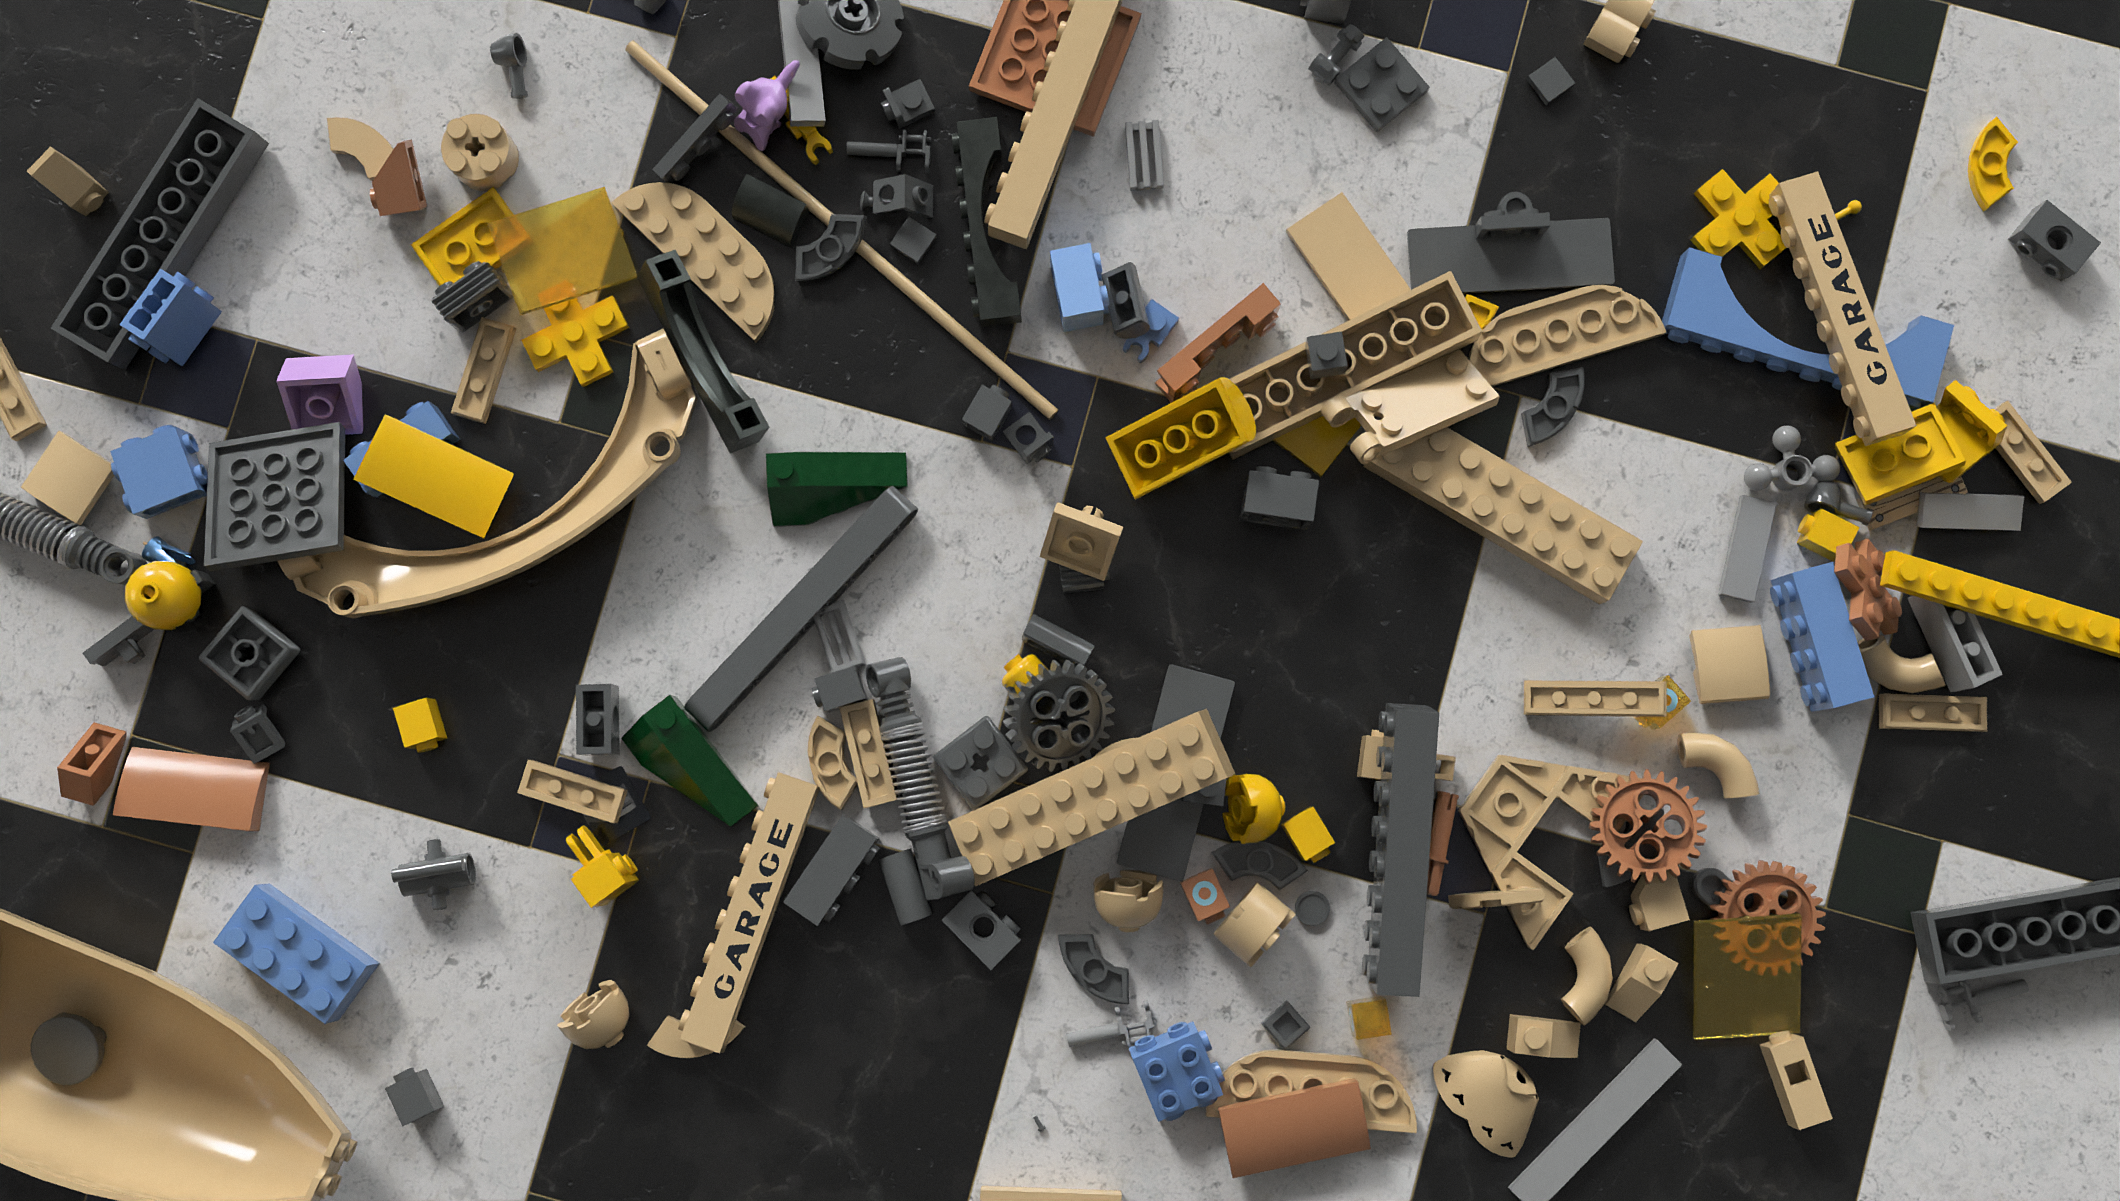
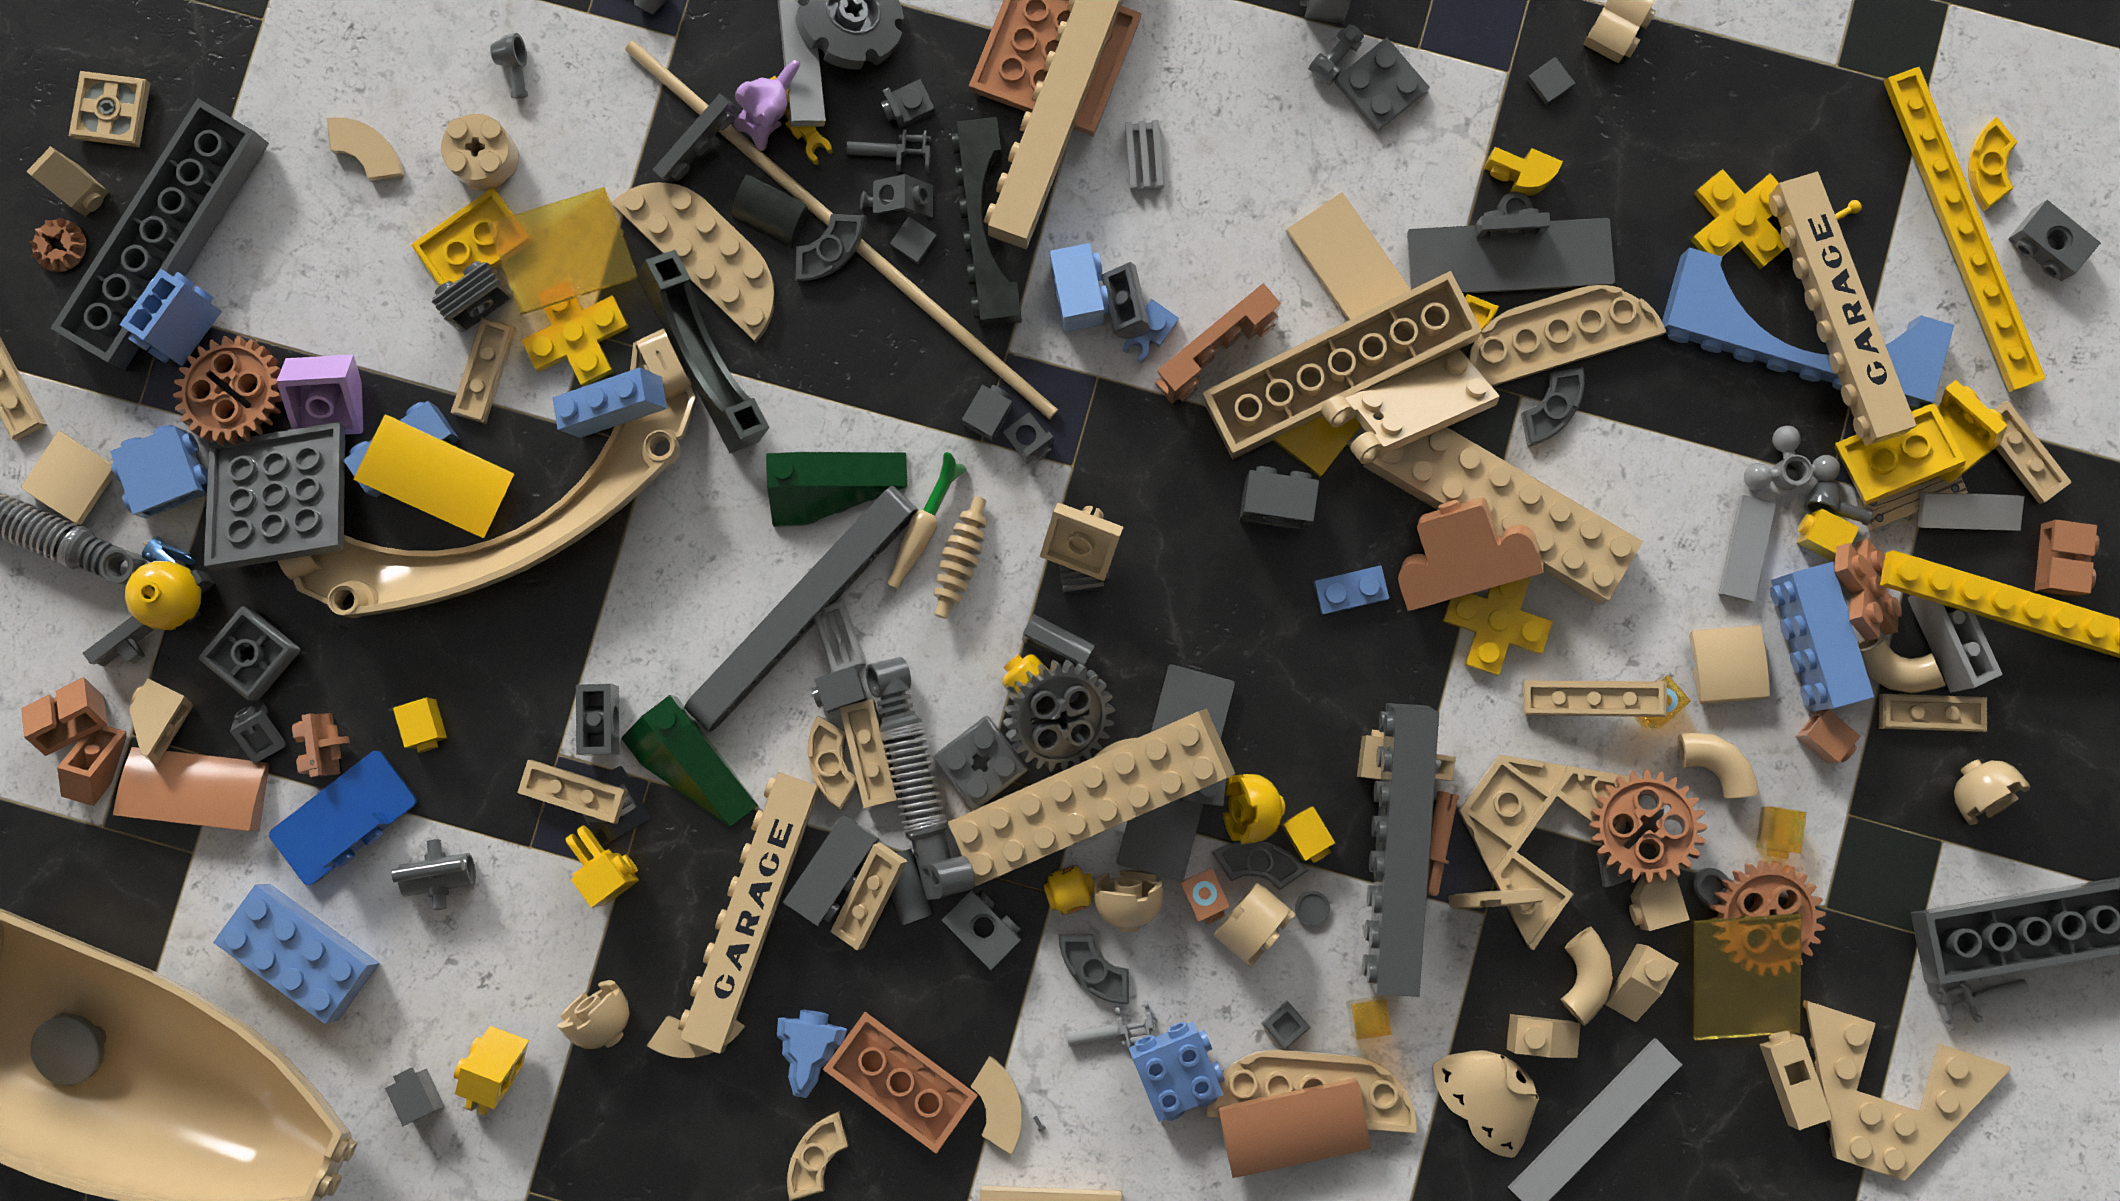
nougat slope [370,139,427,216] -> none
yellow brick [1105,377,1256,499] -> none
dark grey brick [1305,331,1347,379] -> none
none -> nougat piece [21,677,108,756]
none -> nougat gear [29,218,86,272]
none -> tan piece [69,71,151,147]
none -> tan slope [129,679,194,765]
none -> nougat gear [173,336,282,445]
none -> blue bracket [269,751,417,885]
none -> nougat hips [292,713,350,777]
none -> yellow brick [454,1026,529,1116]
none -> medium blue brick [552,367,667,438]
none -> medium blue rock [777,1010,847,1098]
none -> tan tile [787,1111,849,1201]
none -> nougat slope [823,1012,978,1153]
none -> tan plate [831,842,907,951]
none -> tan piece [887,452,967,589]
none -> tan piece [933,496,987,619]
none -> tan tile [971,1056,1022,1154]
none -> yellow head [1043,865,1094,916]
none -> medium blue plate [1313,565,1389,615]
none -> nougat brick [1398,498,1544,611]
none -> yellow plate [1442,577,1553,676]
none -> yellow brick [1484,147,1563,196]
none -> clear yellow brick [1756,806,1807,859]
none -> nougat brick [1795,709,1861,763]
none -> tan wing [1803,1000,2011,1181]
none -> yellow plate [1884,66,2046,393]
none -> tan cylinder [1954,759,2030,825]
none -> nougat piece [2035,520,2099,597]

